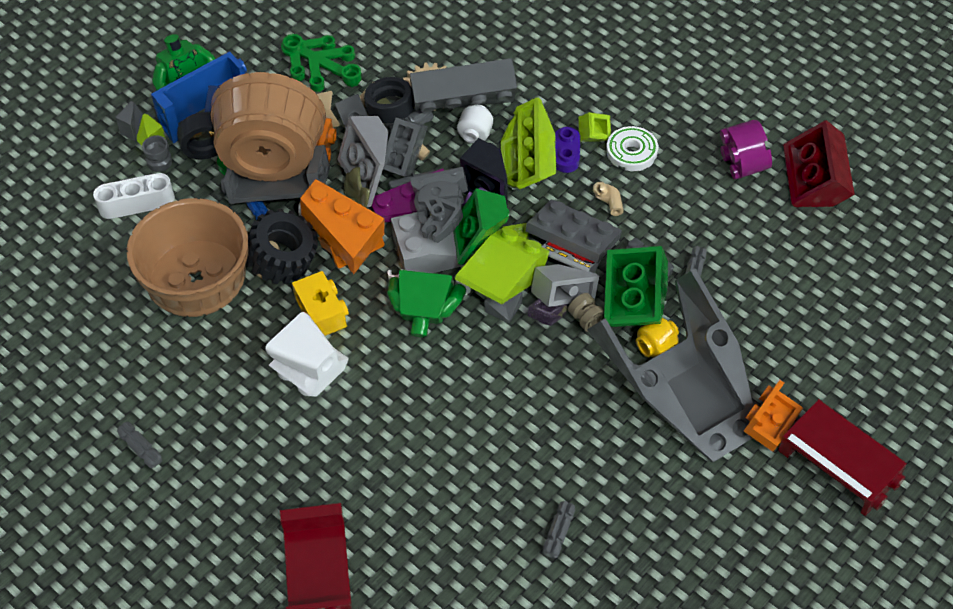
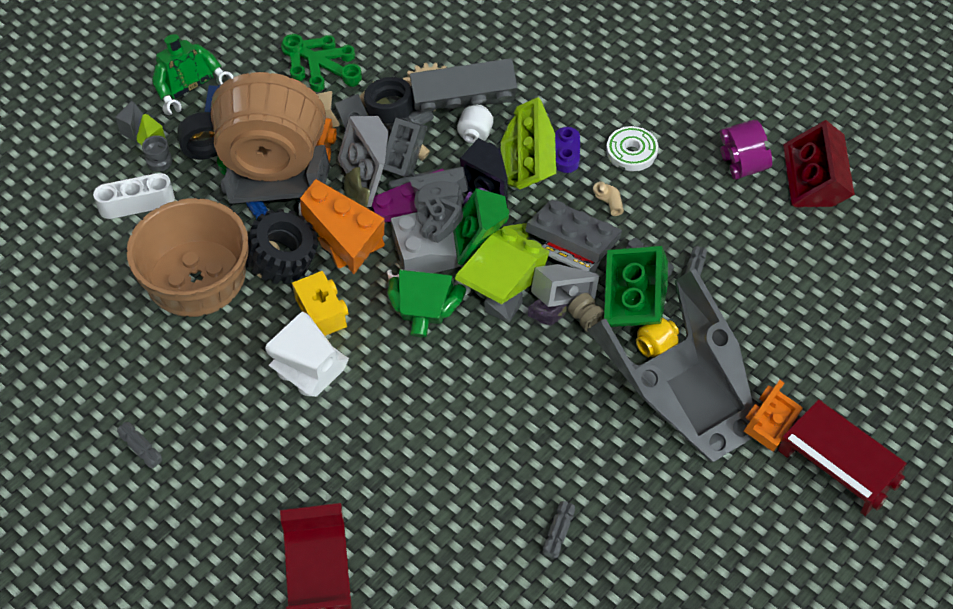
blue panel [151,52,247,143] -> none
lime slope [578,113,611,142] -> none

